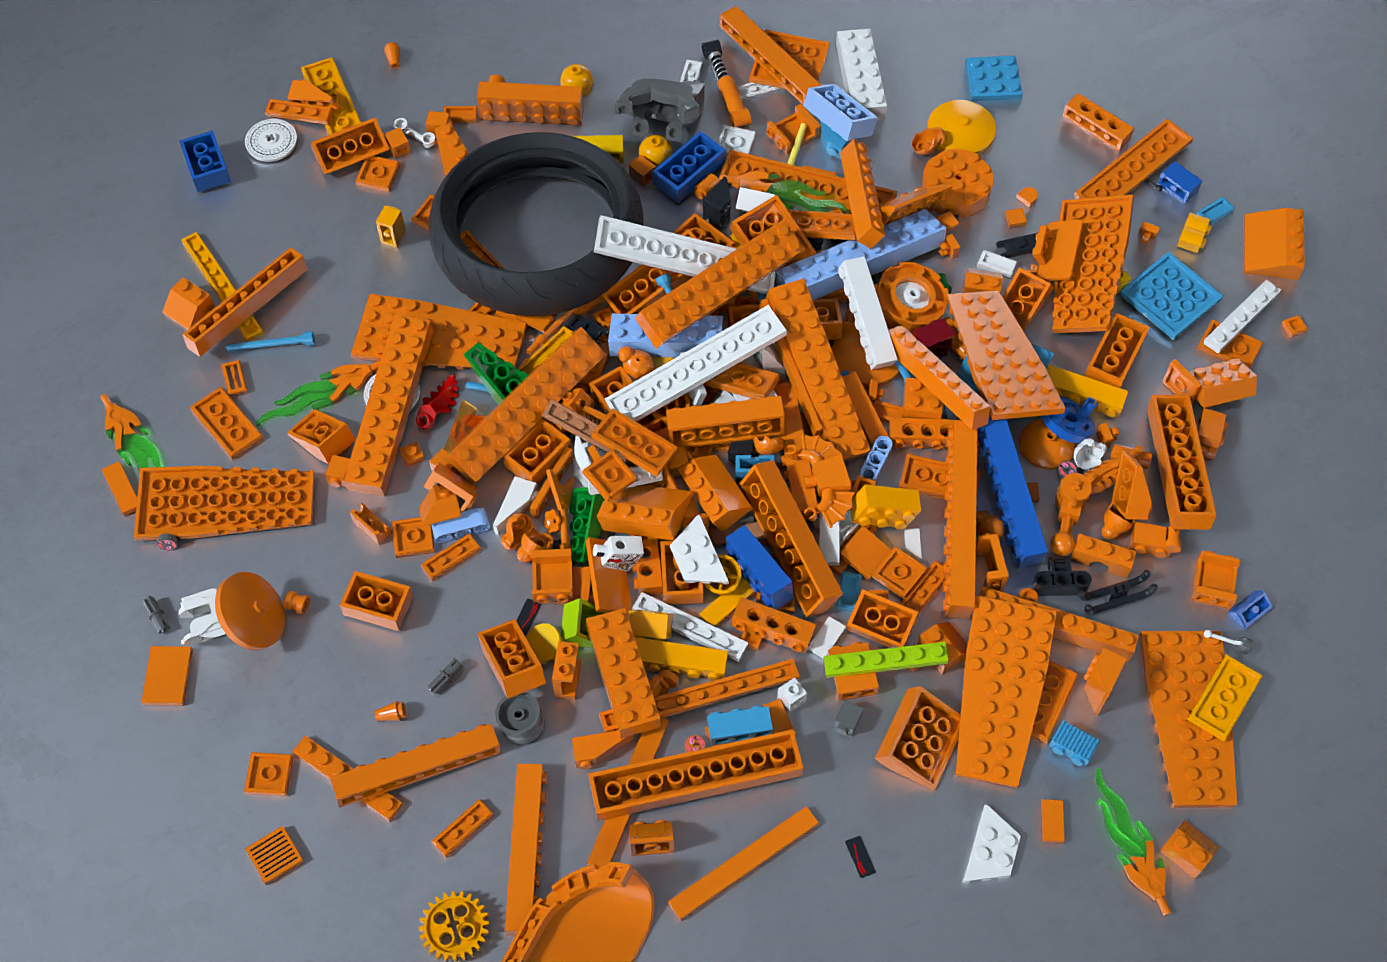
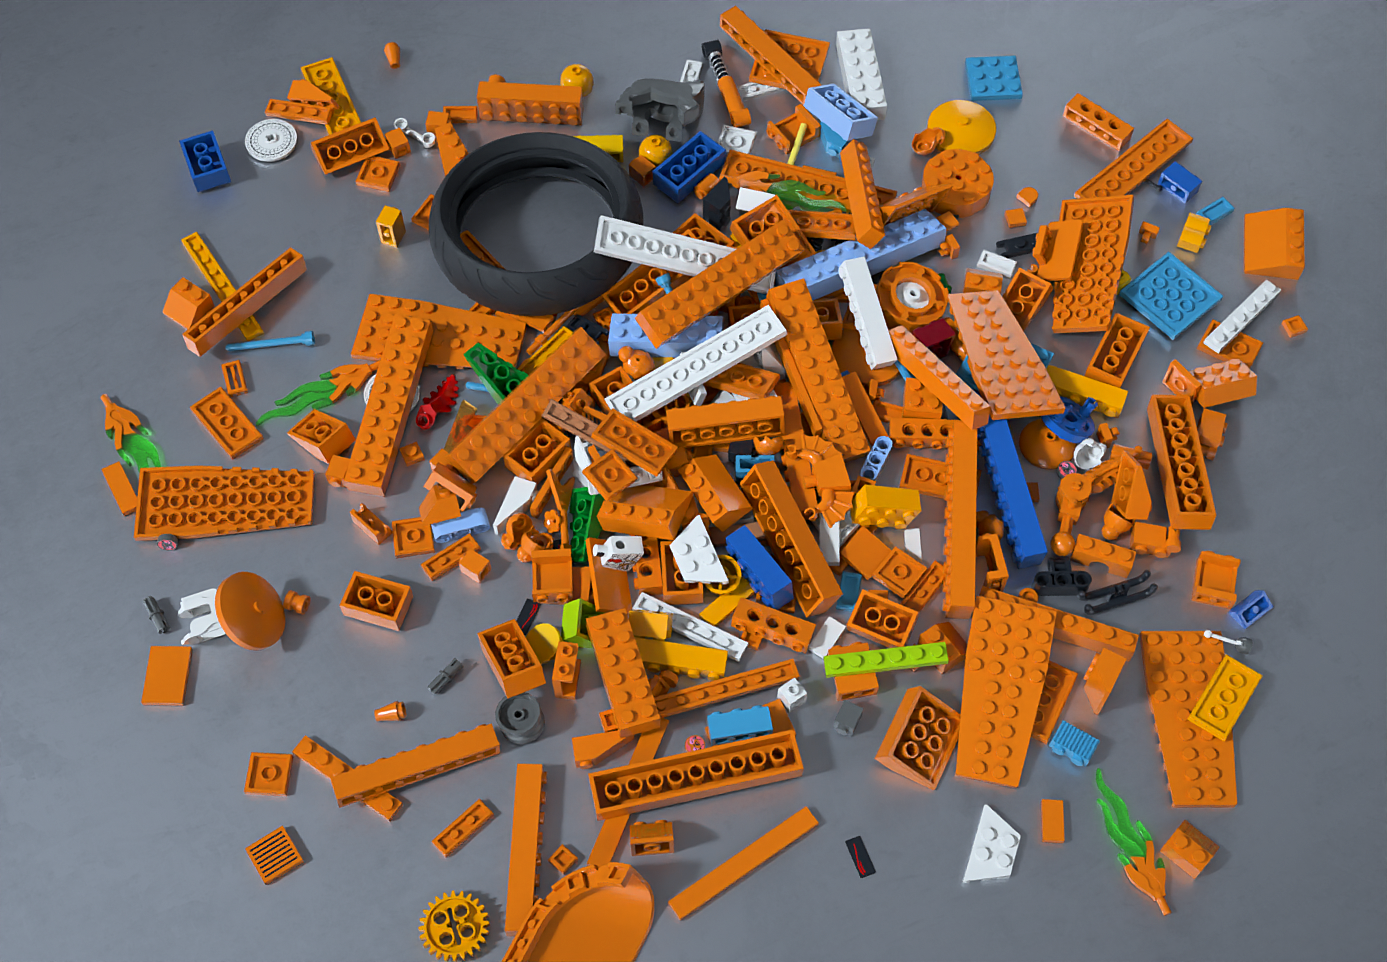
none -> orange brick [459,549,491,584]
none -> orange tile [548,844,578,875]

